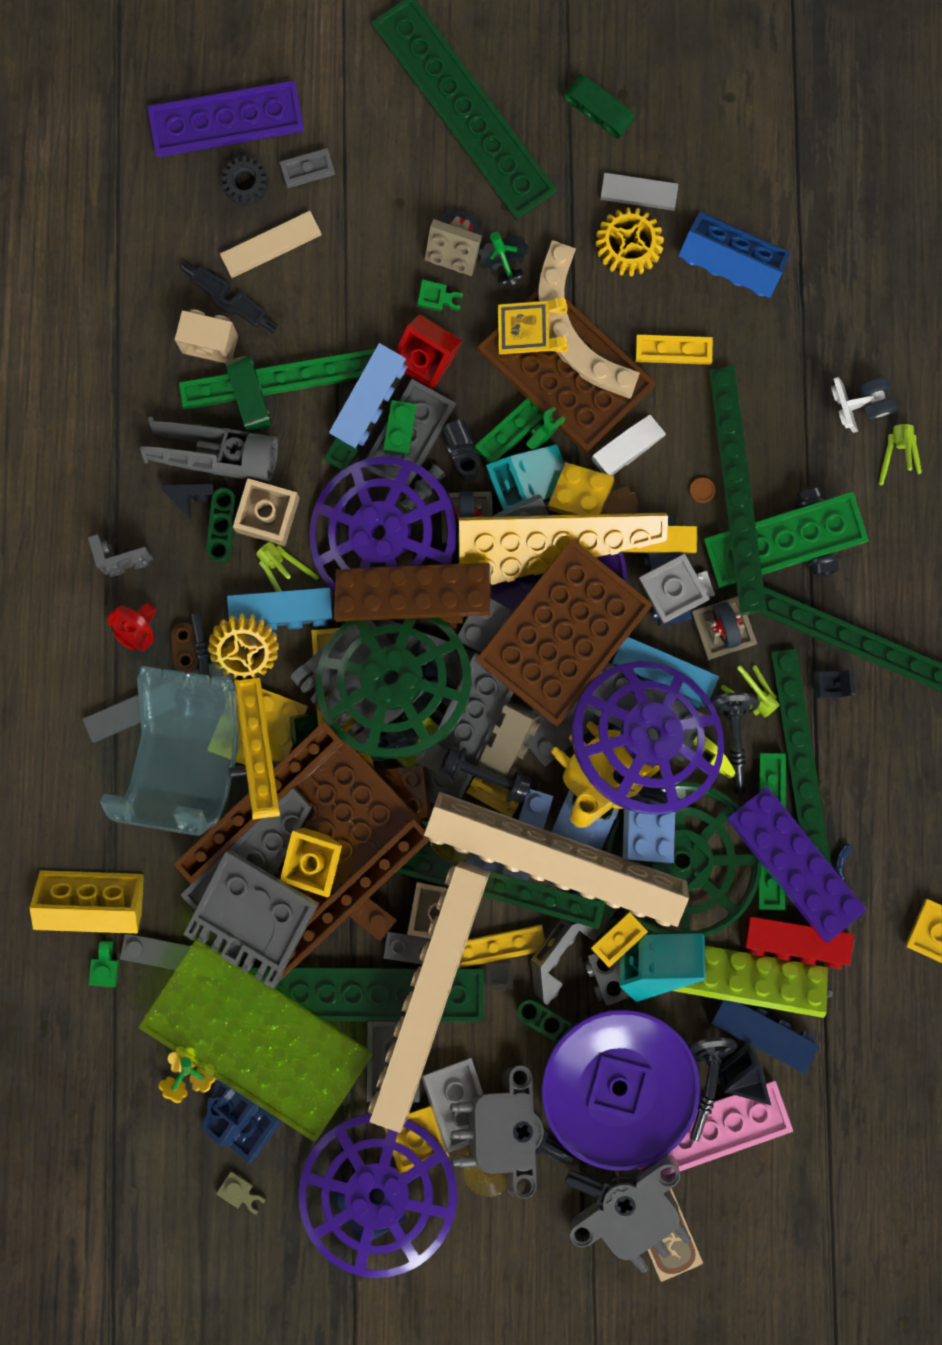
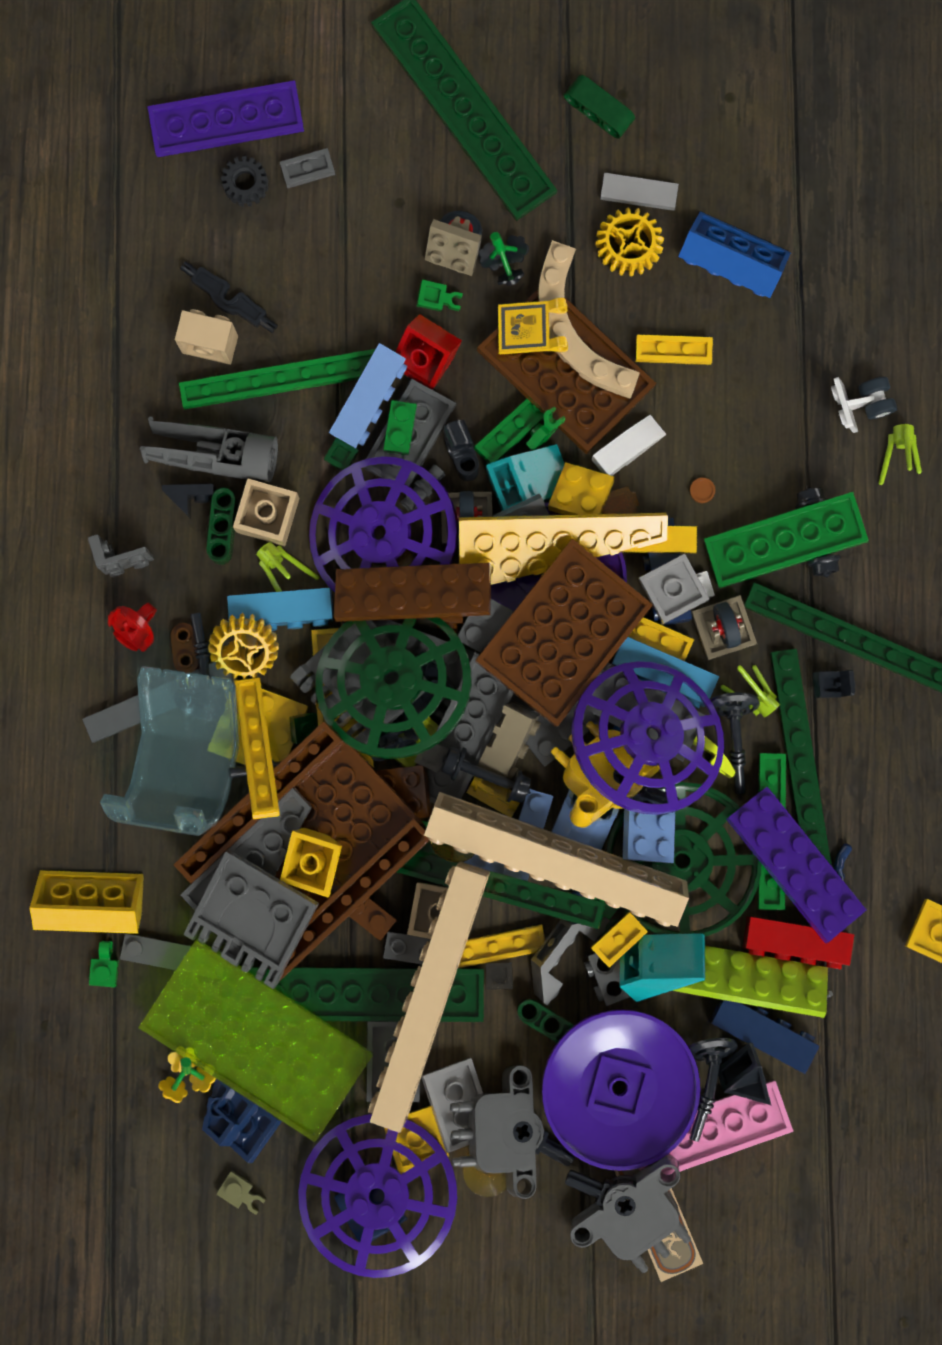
tan tile [220,211,321,278] -> none
dark green beam [225,354,272,432] -> none
dark green plate [709,365,767,616] -> none
none -> yellow plate [628,617,694,661]

